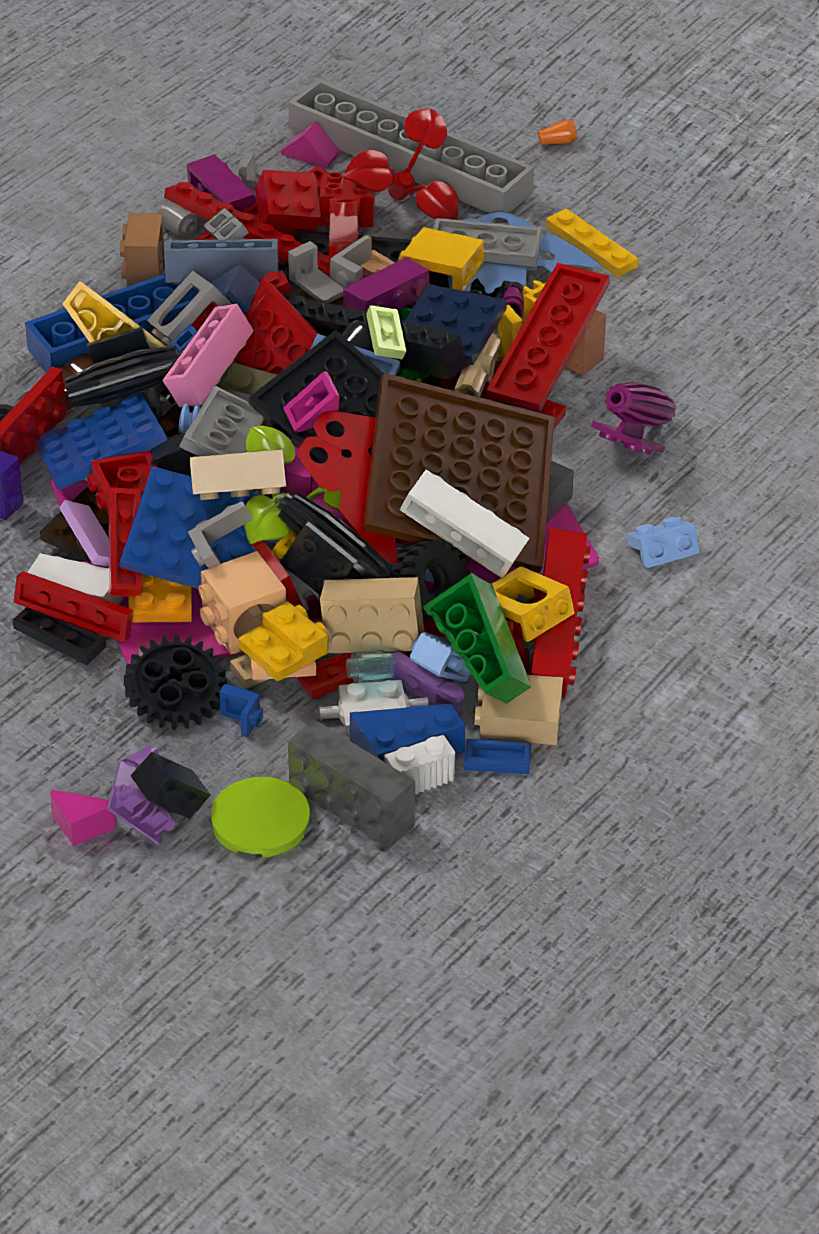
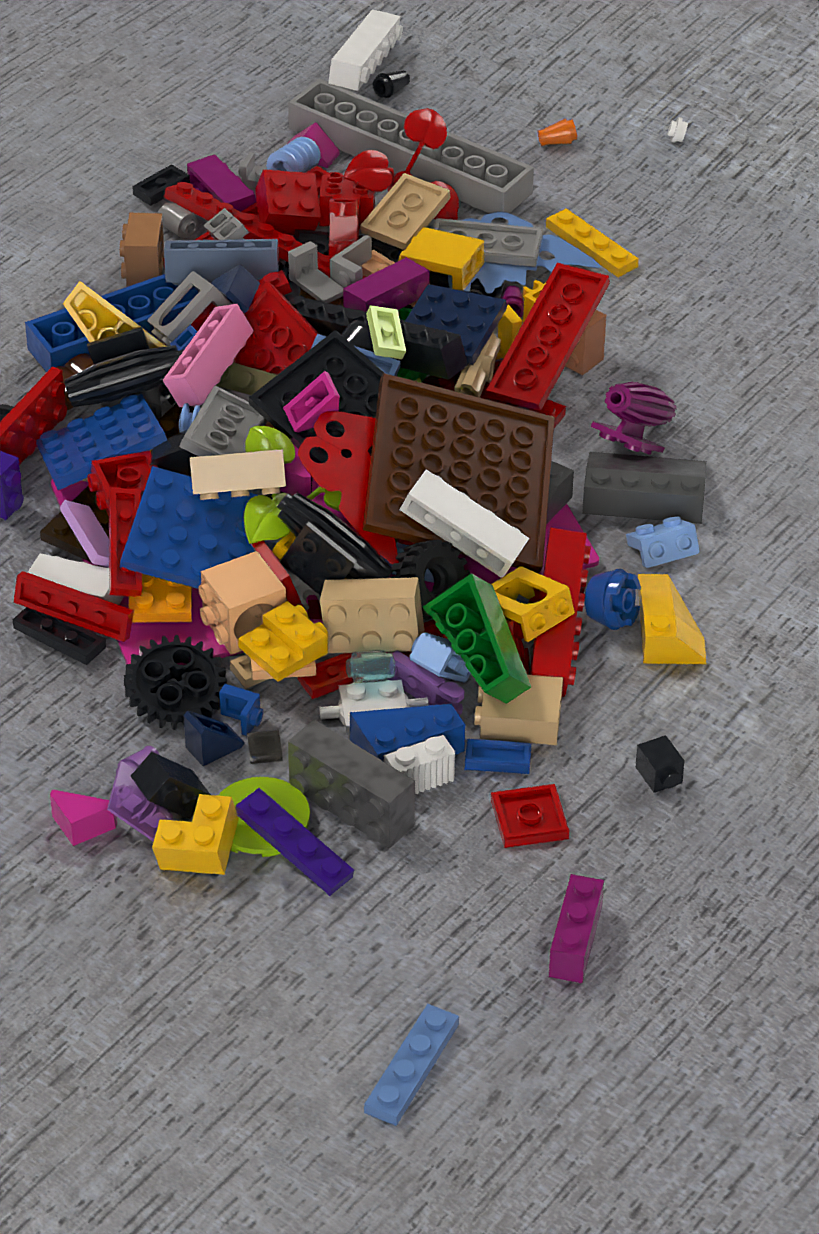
light grey bracket [188,502,253,568] -> none
none -> black plate [132,164,190,206]
none -> yellow brick [152,794,239,875]
none -> dark blue slope [184,710,245,766]
none -> dark purple plate [235,788,354,896]
none -> clear smoke tile [247,730,283,764]
none -> light blue piece [266,137,321,172]
none -> white brick [328,9,403,91]
none -> tan plate [360,173,451,250]
none -> medium blue plate [364,1004,459,1126]
none -> black cone [373,70,410,98]
none -> red tile [491,784,570,848]
none -> magenta brick [549,874,604,983]
none -> dark grey slope [582,452,706,524]
none -> blue cone [585,569,641,630]
none -> black brick [635,735,685,793]
none -> yellow wedge [637,574,706,664]
none -> white plate [667,117,688,143]

